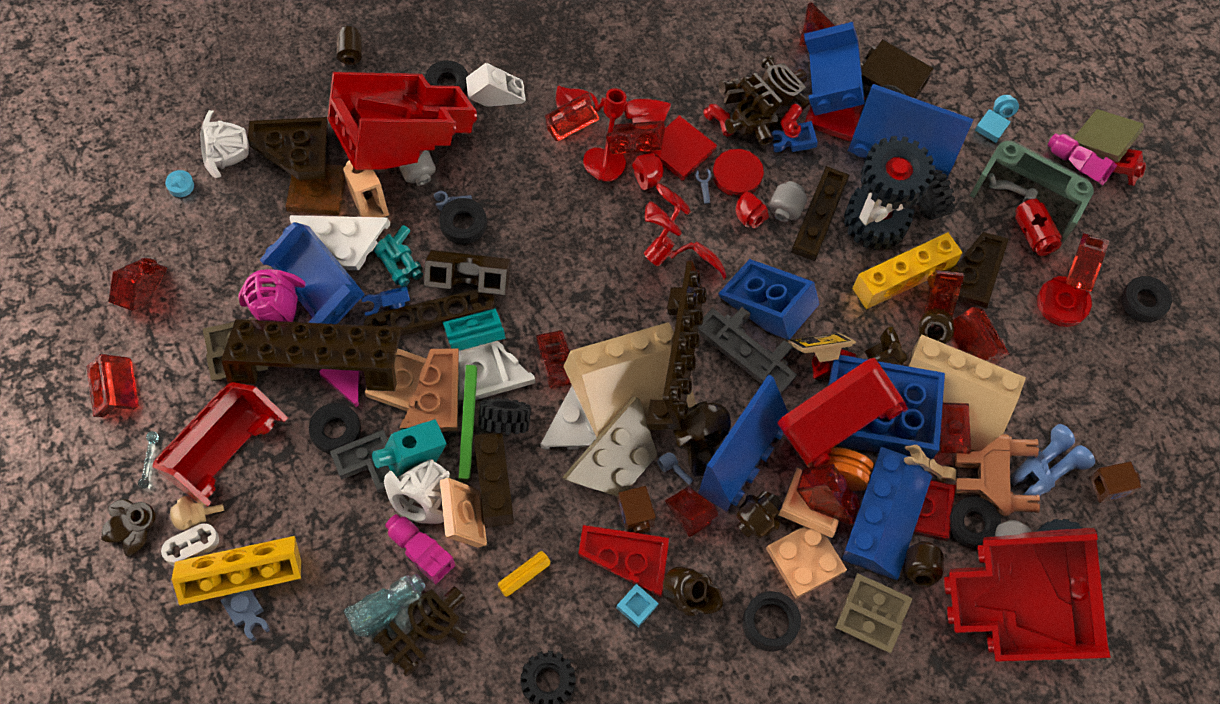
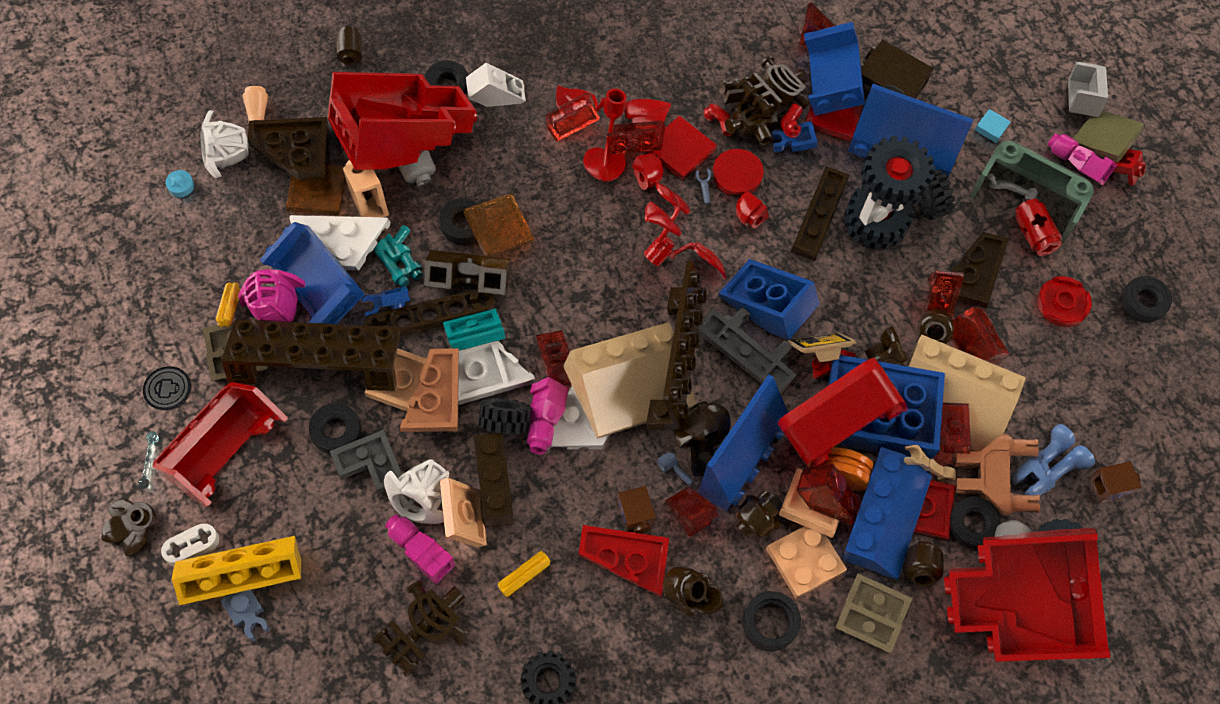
clear red panel [86,354,139,418] -> none
clear red slope [108,258,167,311] -> none
tan piece [170,496,224,530] -> none
dark pink tile [319,369,360,407] -> none
clear light blue piece [343,574,426,637] -> none
teal torso [372,419,447,476] -> none
sand blue hand [434,191,472,211] -> none
bright green tile [458,365,477,482] -> none
wing [562,397,657,497] -> none
medium azure tile [616,584,659,628] -> none
light grey head [769,181,807,222] -> none
yellow brick [852,232,963,310] -> none
medium azure plate [993,95,1019,118] -> none
clear red slope [1065,233,1110,292] -> none
none -> sticker [143,366,191,410]
none -> yellow axle [216,282,241,327]
none -> light nougat cone [242,86,269,122]
none -> clear orange tile [463,193,534,257]
none -> dark pink piece [527,377,569,455]
none -> light grey panel [1068,62,1108,117]

